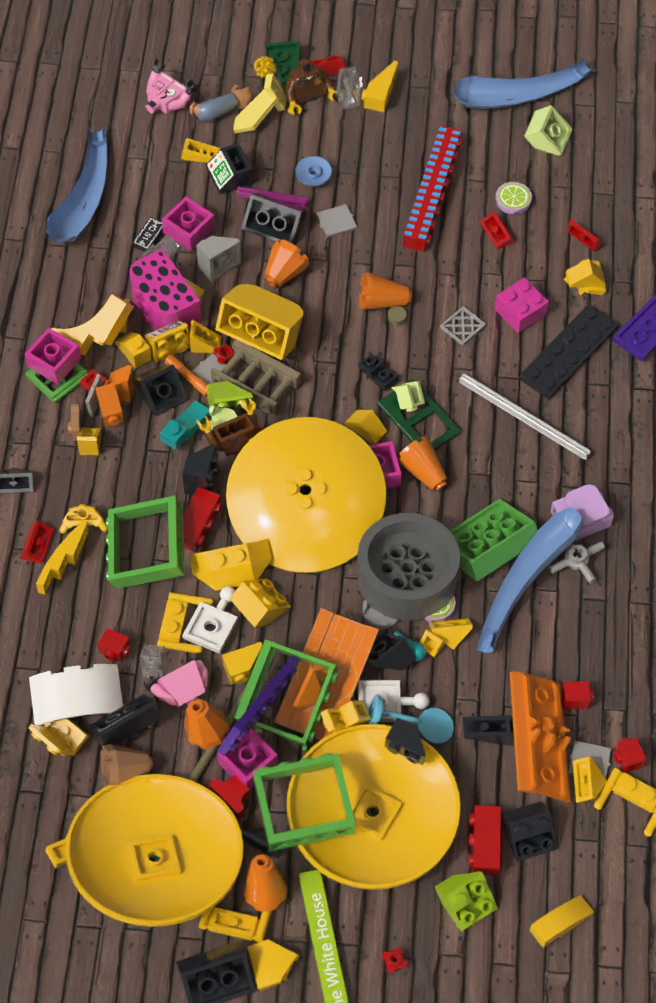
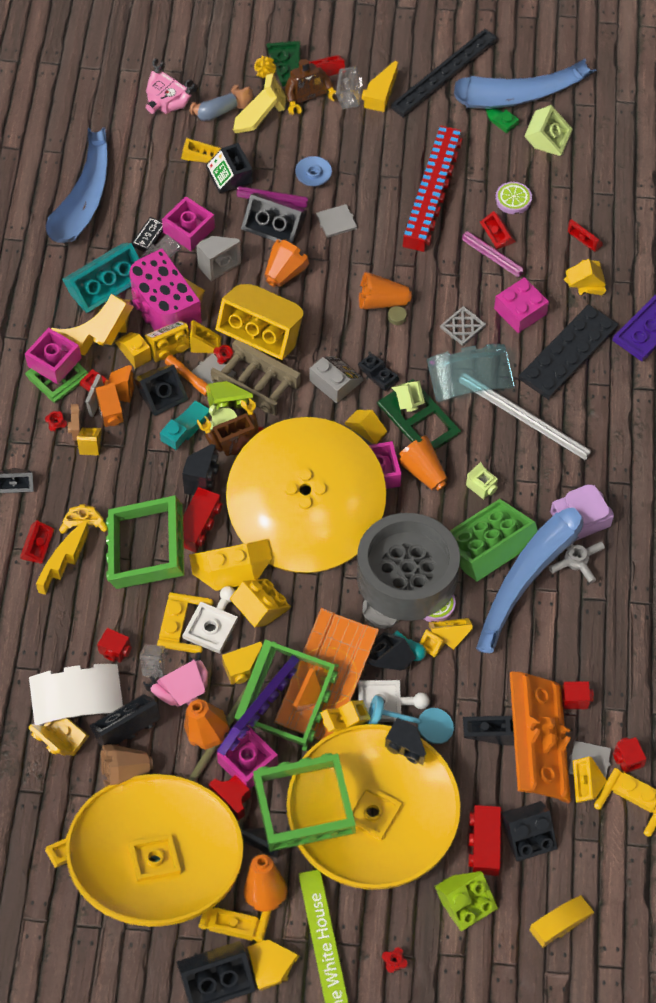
none -> red plate [45,411,67,431]
none -> teal slope [62,243,139,313]
none -> light grey slope [309,356,364,403]
none -> black tile [391,29,498,118]
none -> clear light blue panel [427,344,515,402]
none -> magenta axle [462,231,524,277]
none -> yellowish green window [466,462,498,500]
none -> green plate [486,109,519,134]

